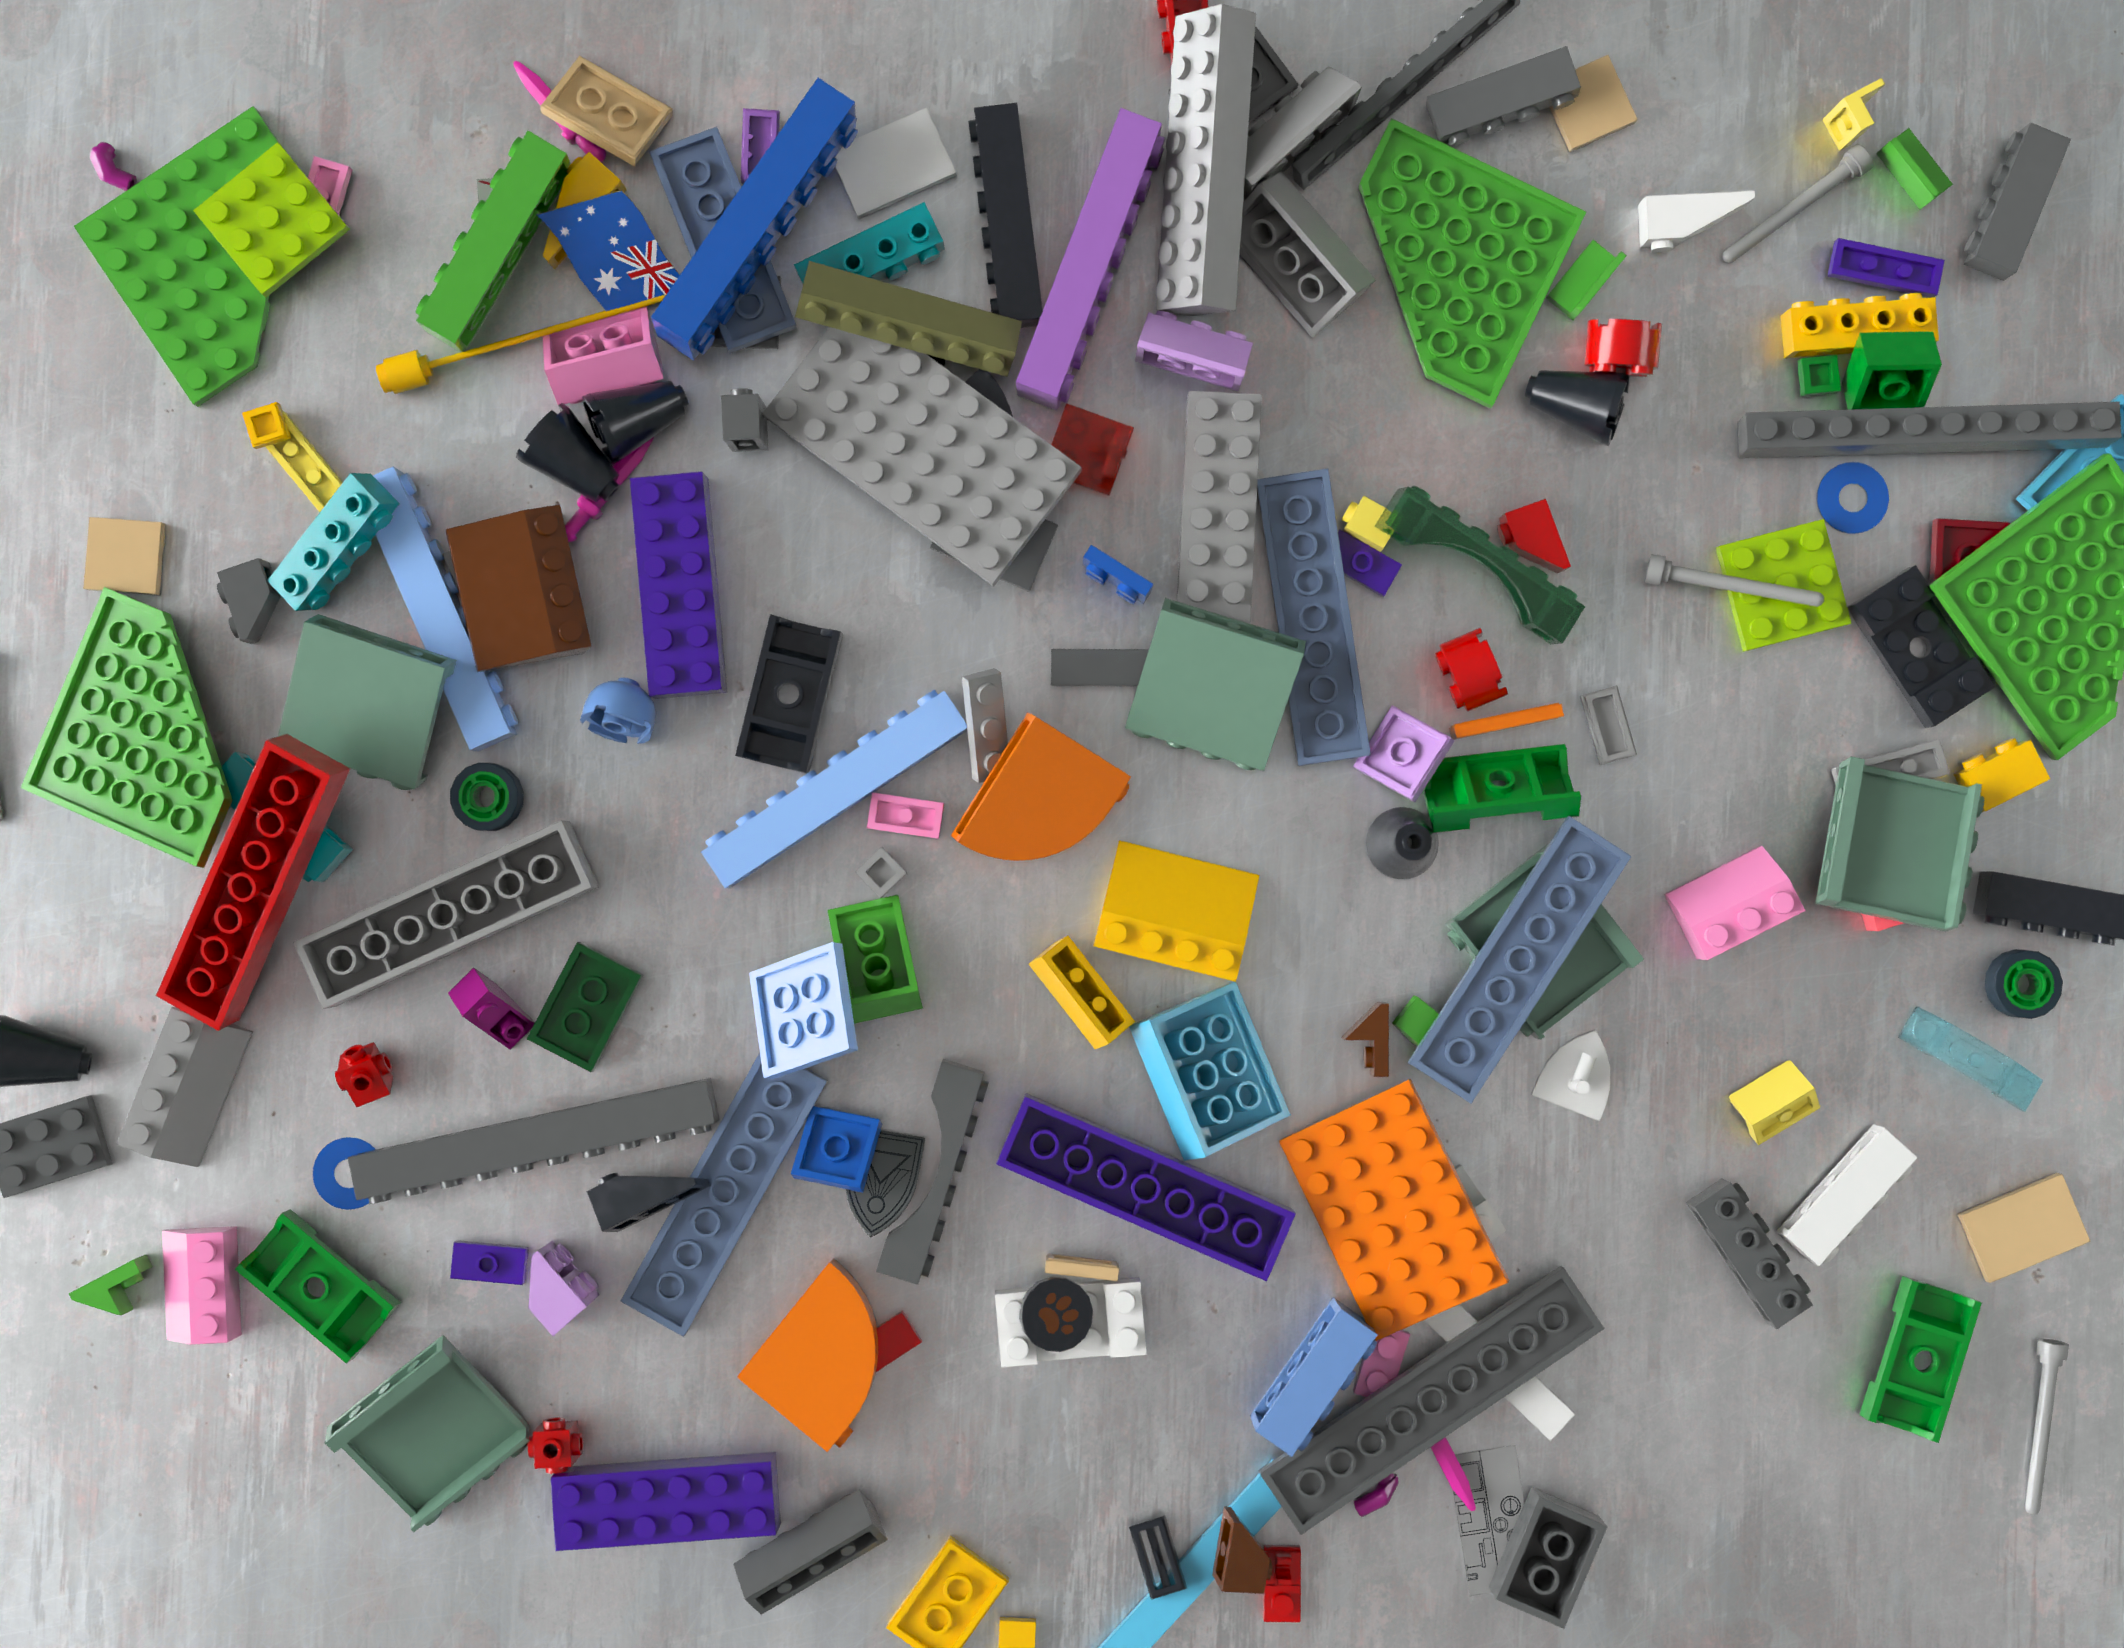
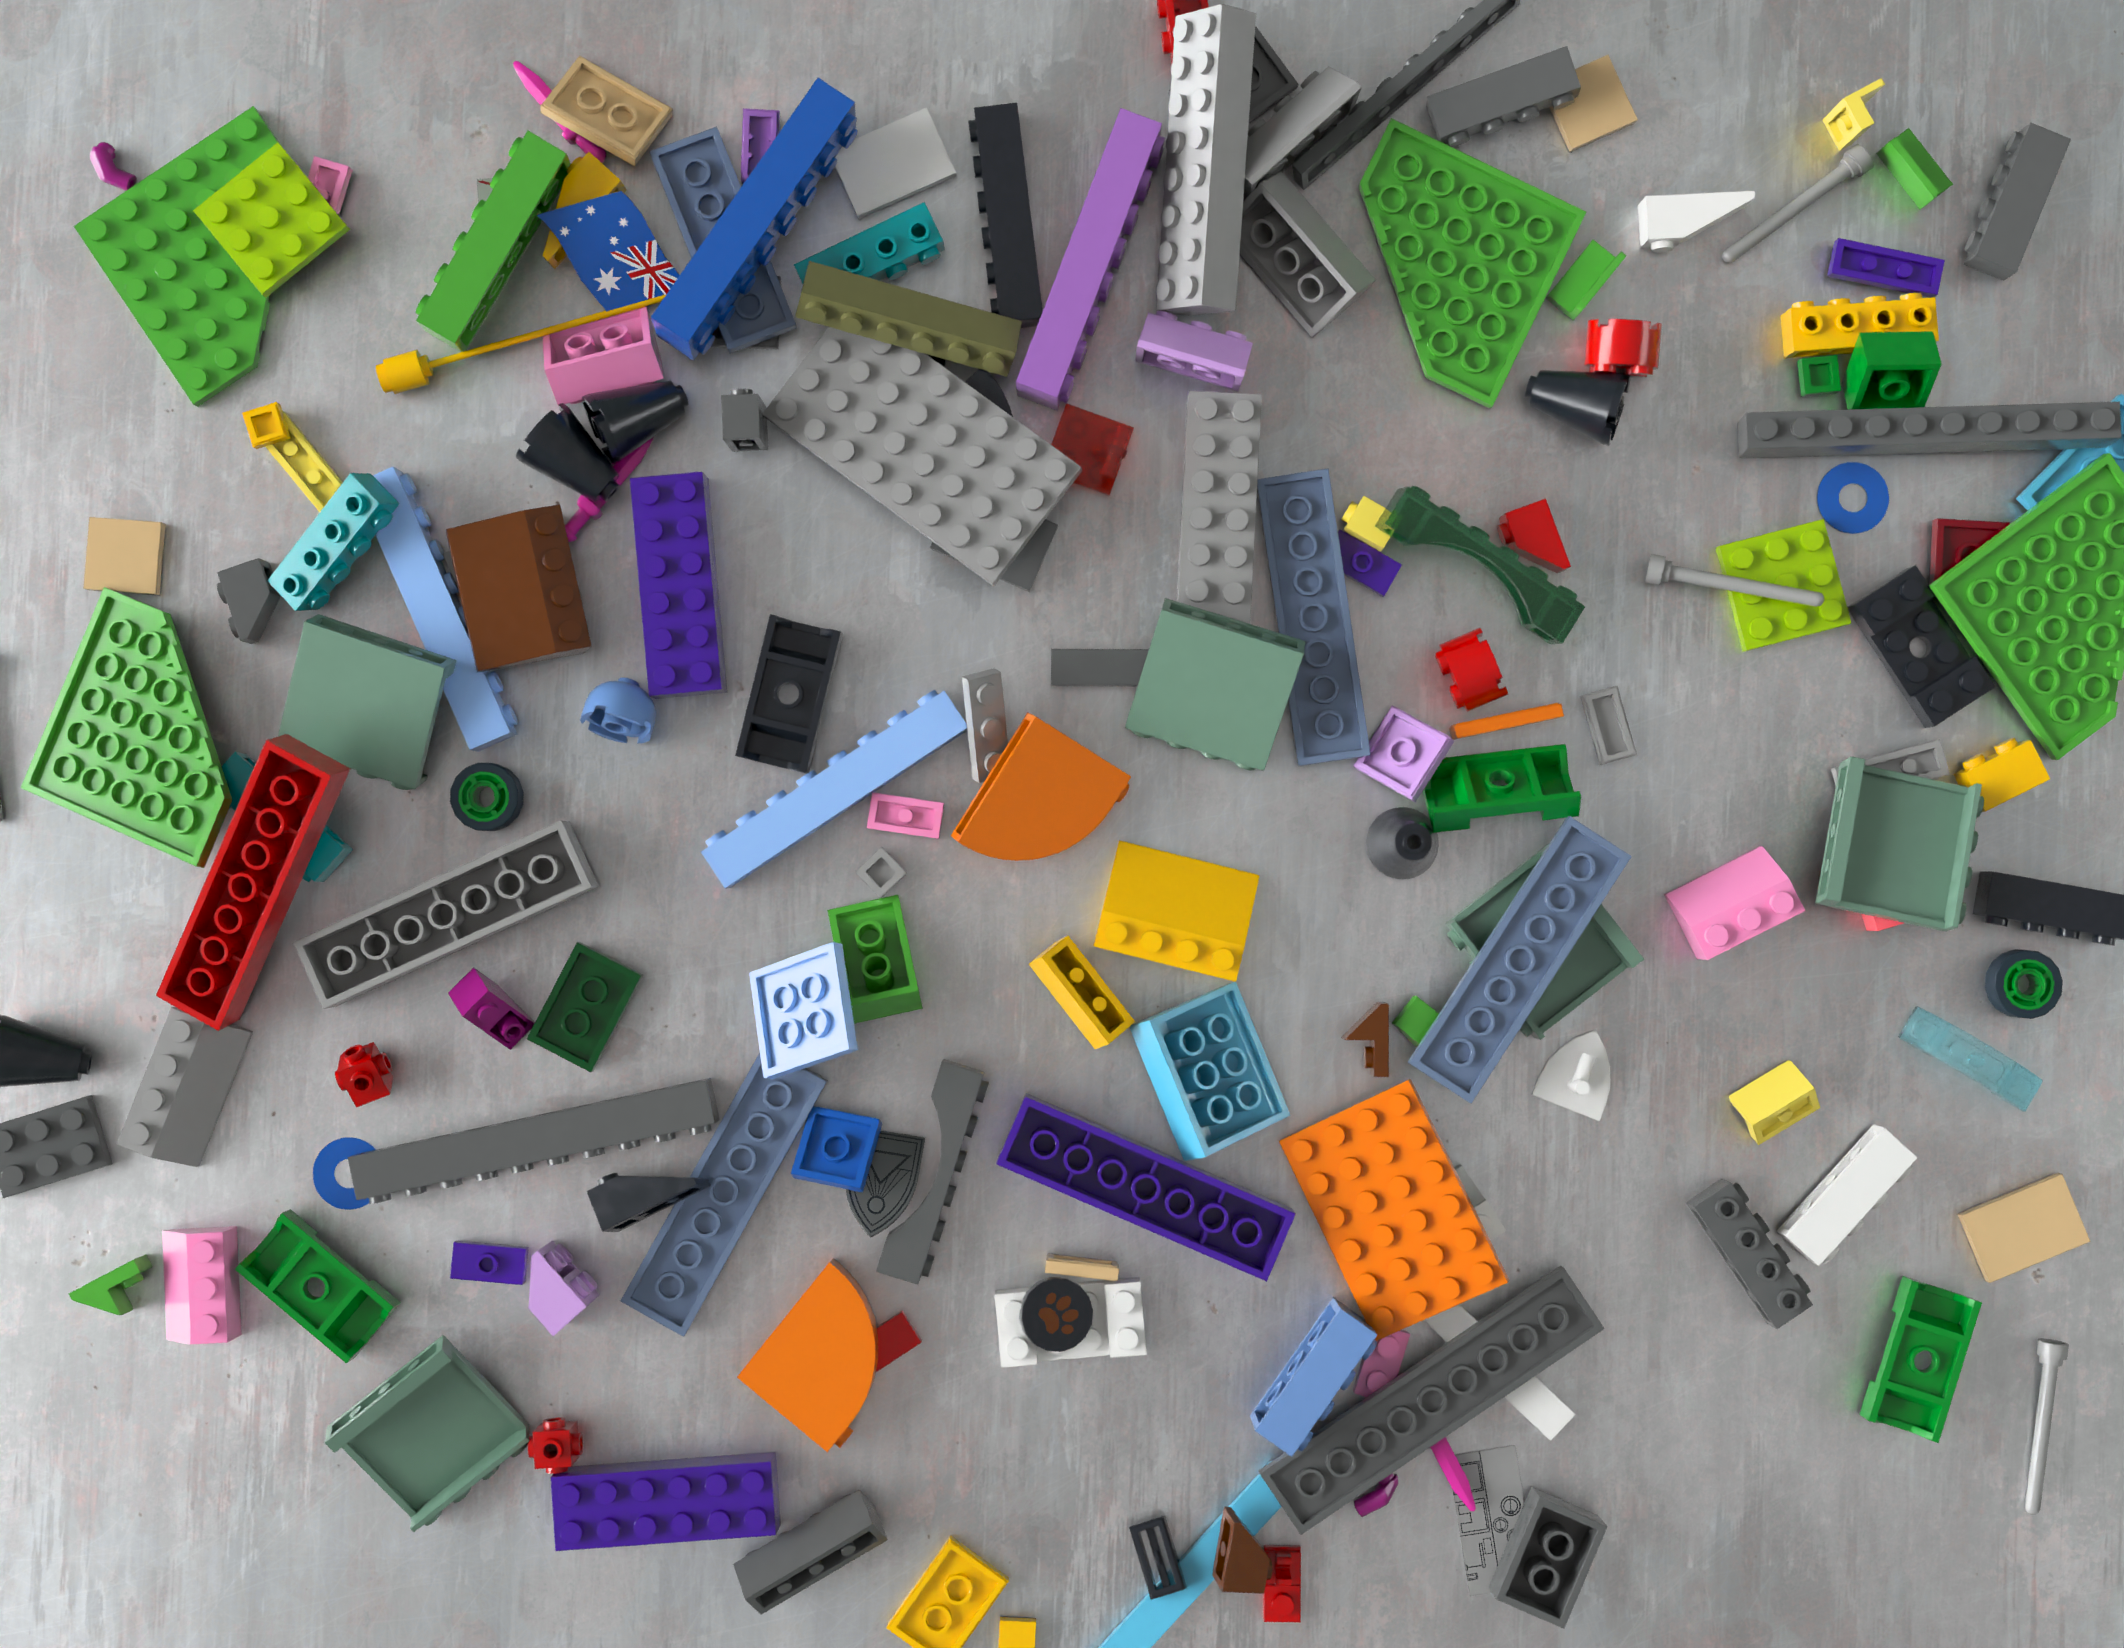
blue plate [1083,545,1153,605] -> none

